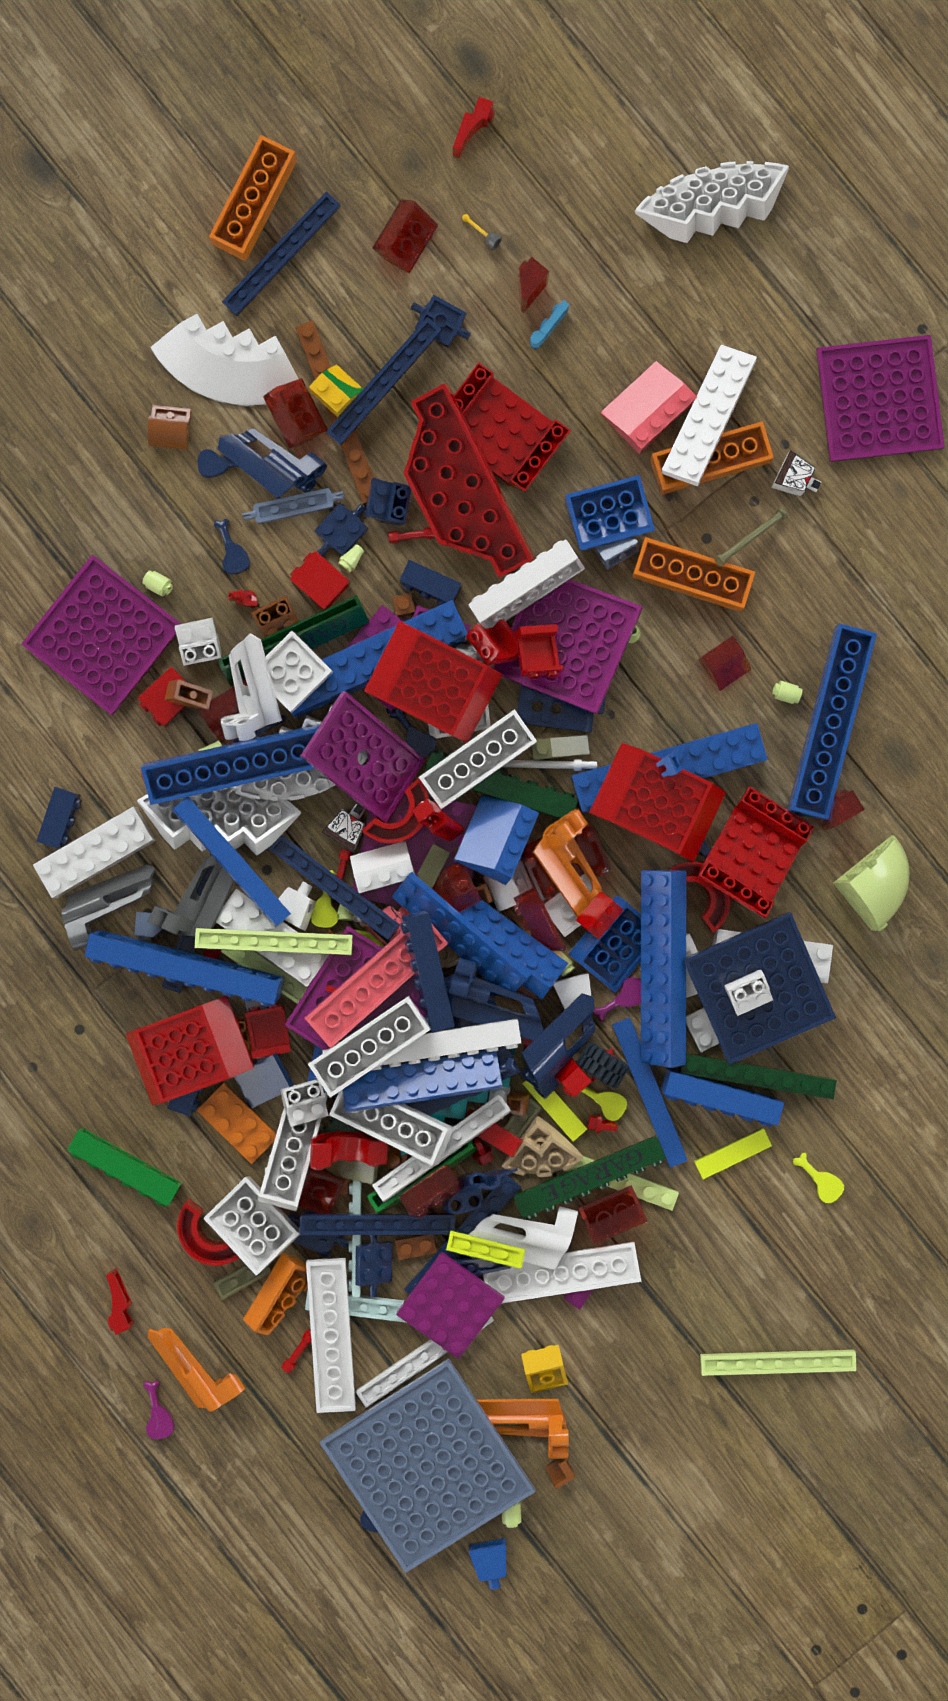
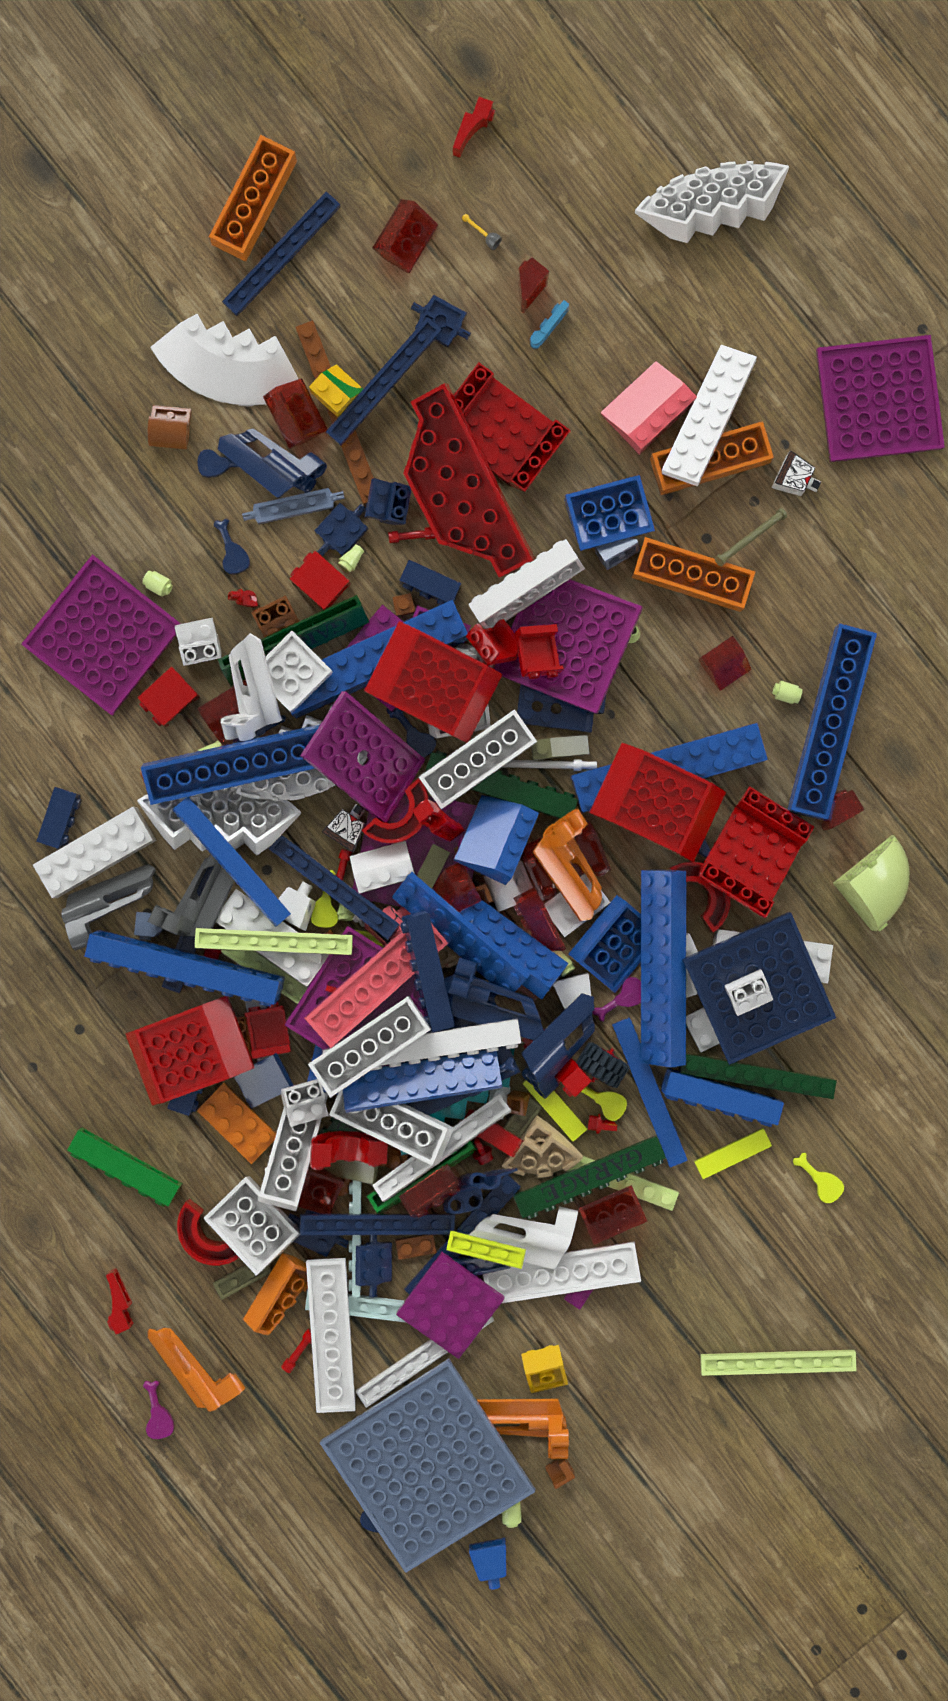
dark orange slope [164,680,213,710] -> none
red brick [576,891,623,939] -> none
blue tile [657,752,683,777] -> none

